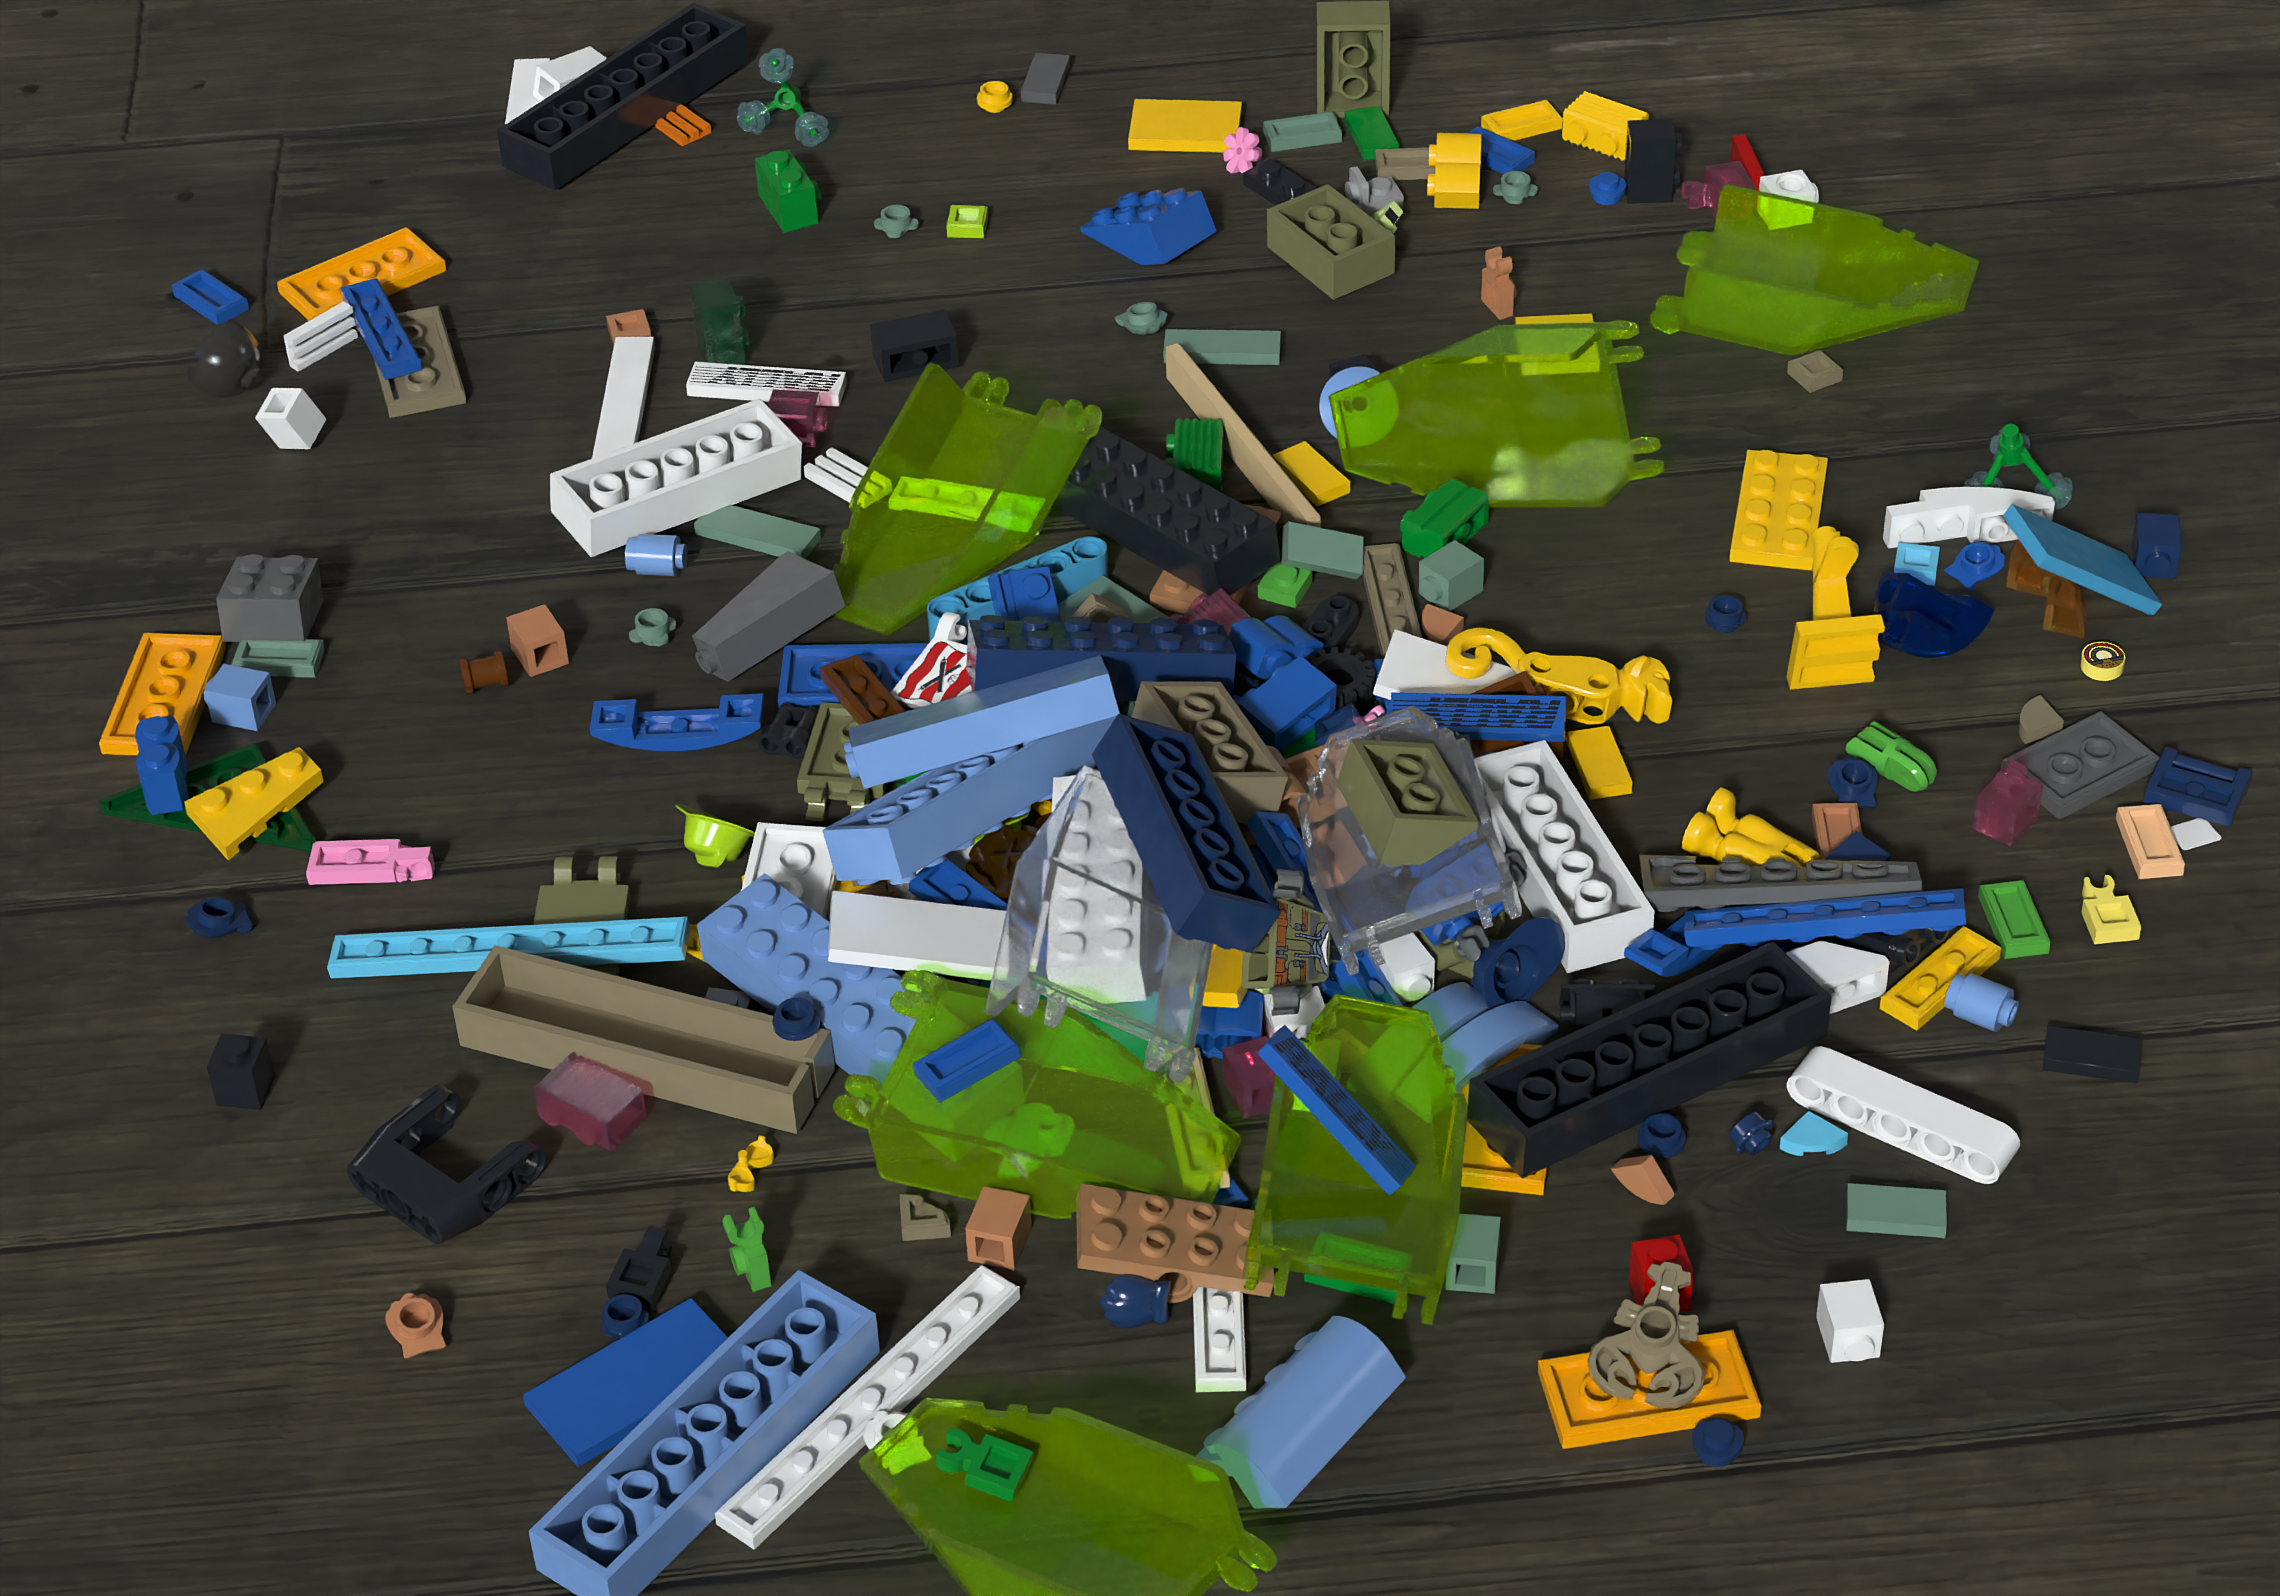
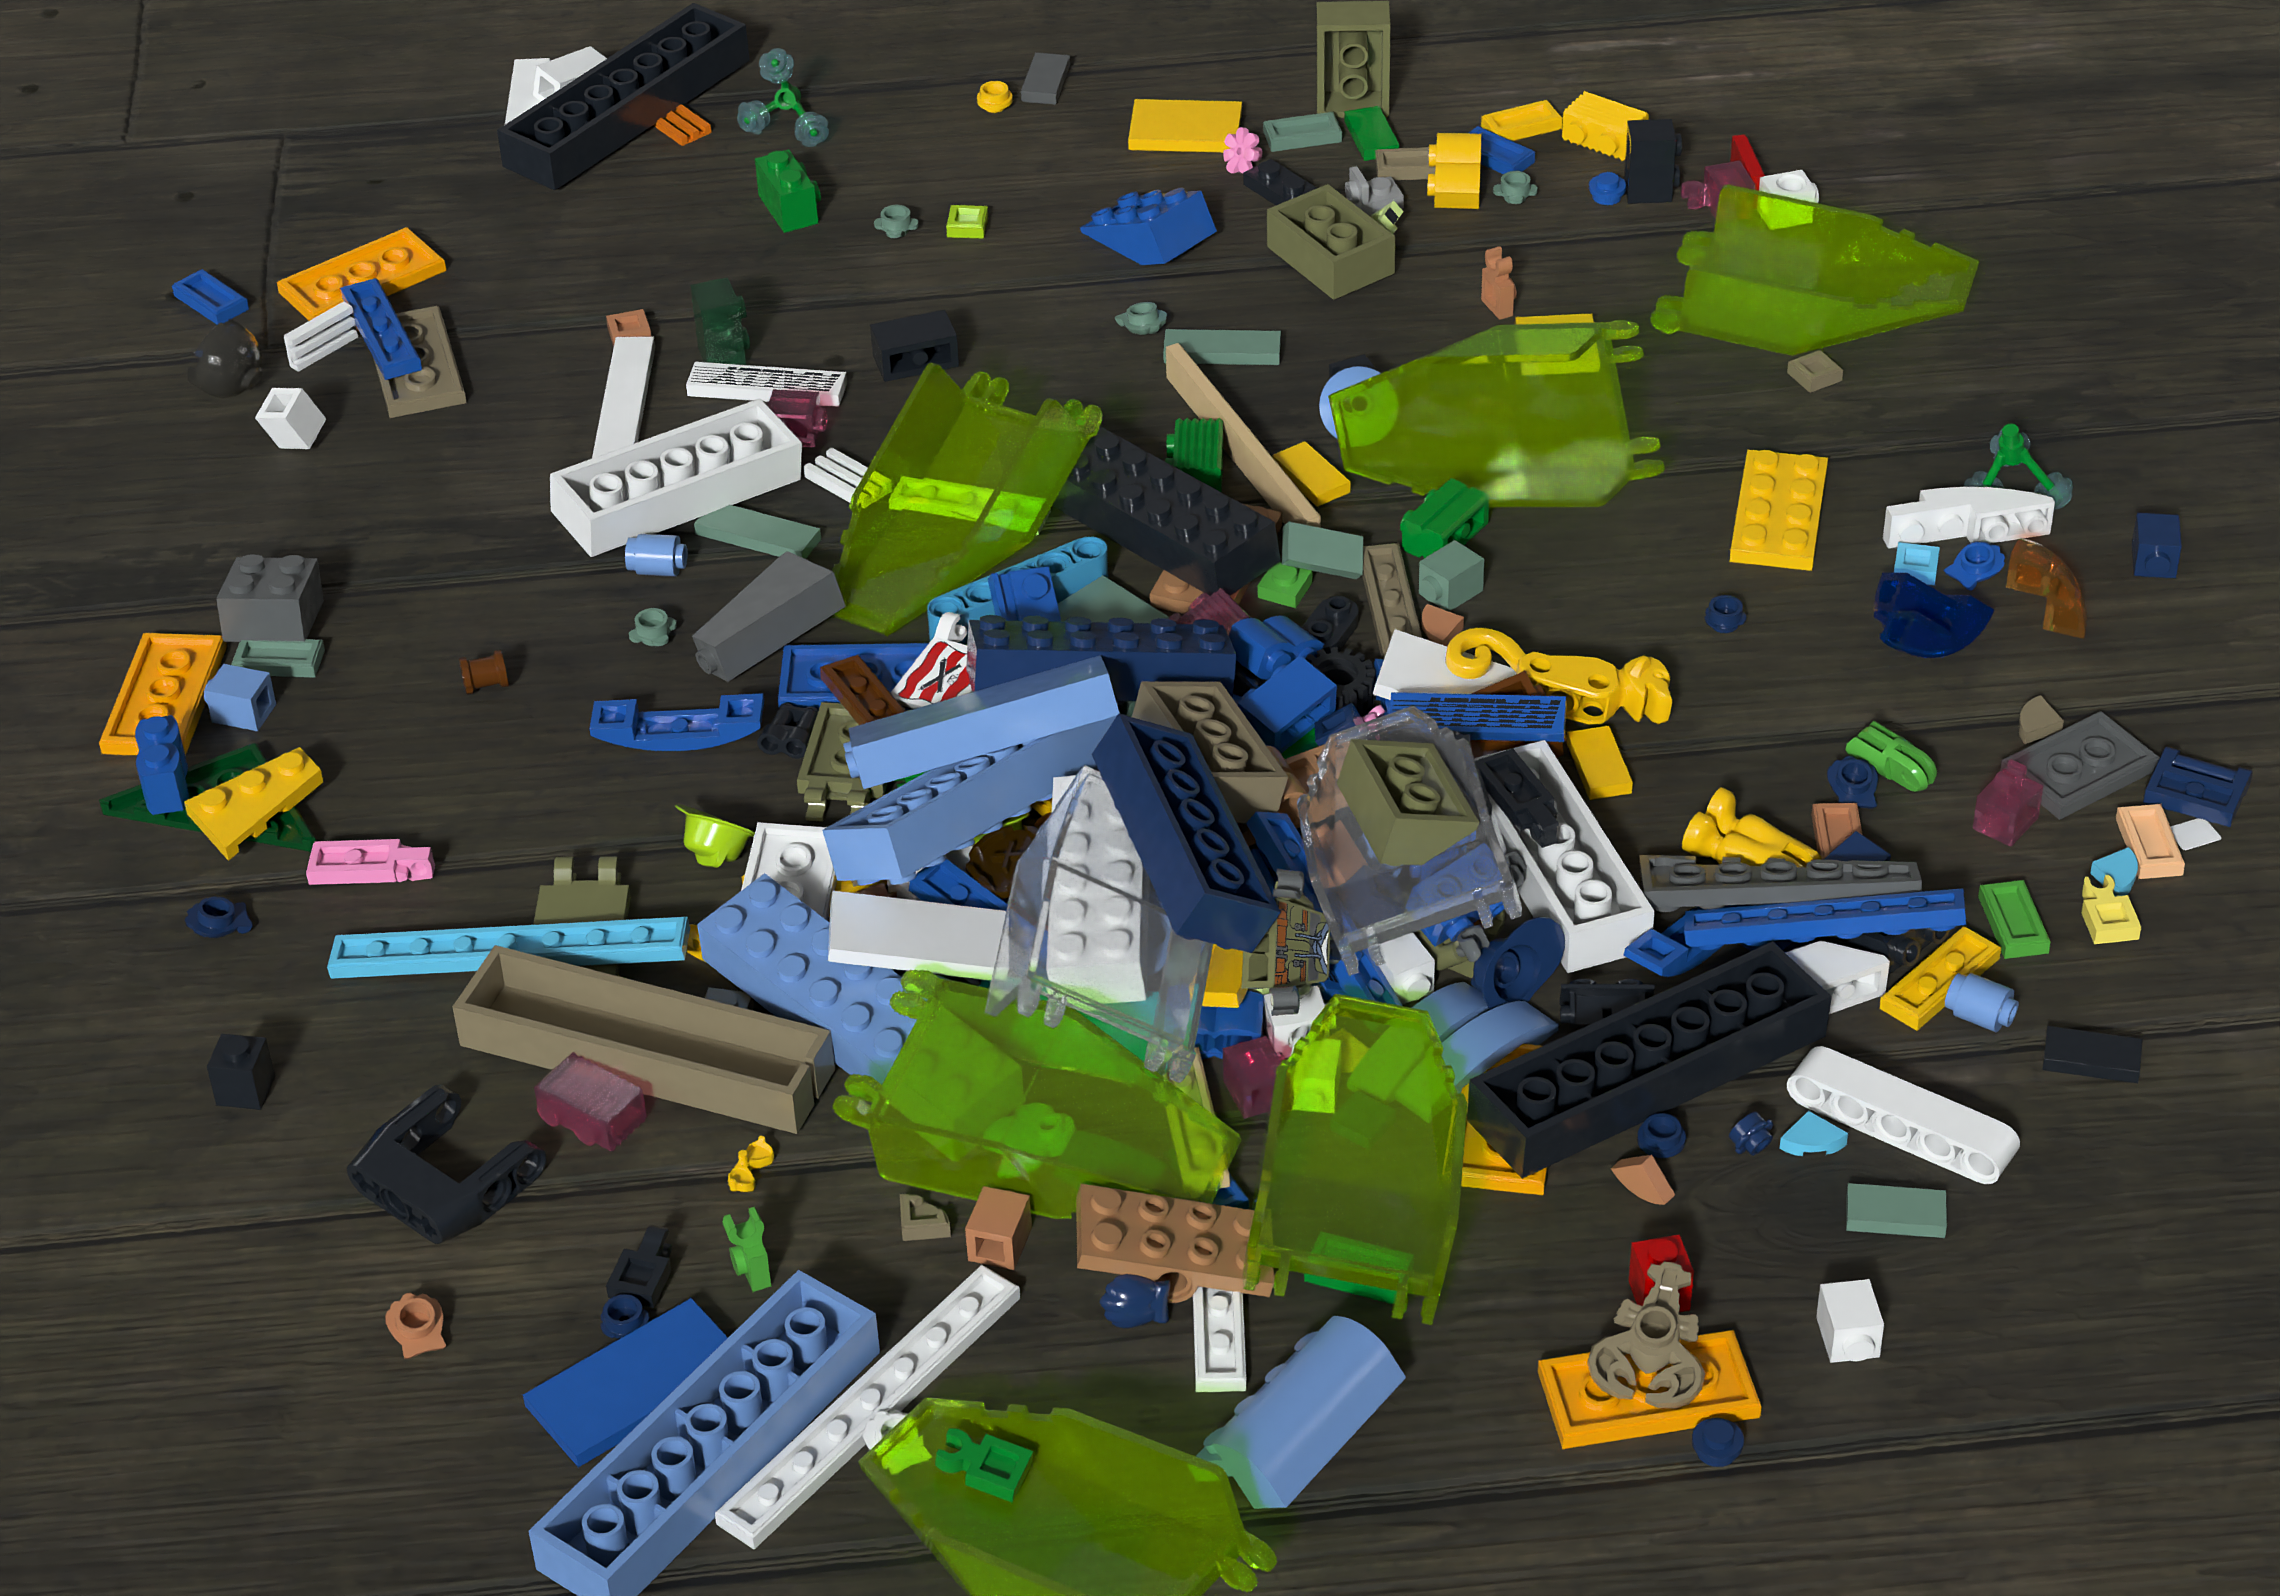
nougat brick [506,604,569,677] -> none
dark blue plate [772,998,820,1041] -> none
blue tile [913,1018,1021,1103] -> none
dark tan tile [1072,593,1127,623] -> none
blue tile [1257,1025,1416,1195] -> none
sand green brick [1446,1213,1501,1294] -> none
yellow piece [1786,526,1885,690] -> none
dark azure tile [2003,504,2163,615] -> none
tile [2080,642,2125,681] -> none
none -> black hinge [1472,748,1559,848]
none -> medium azure tile [2090,847,2138,897]

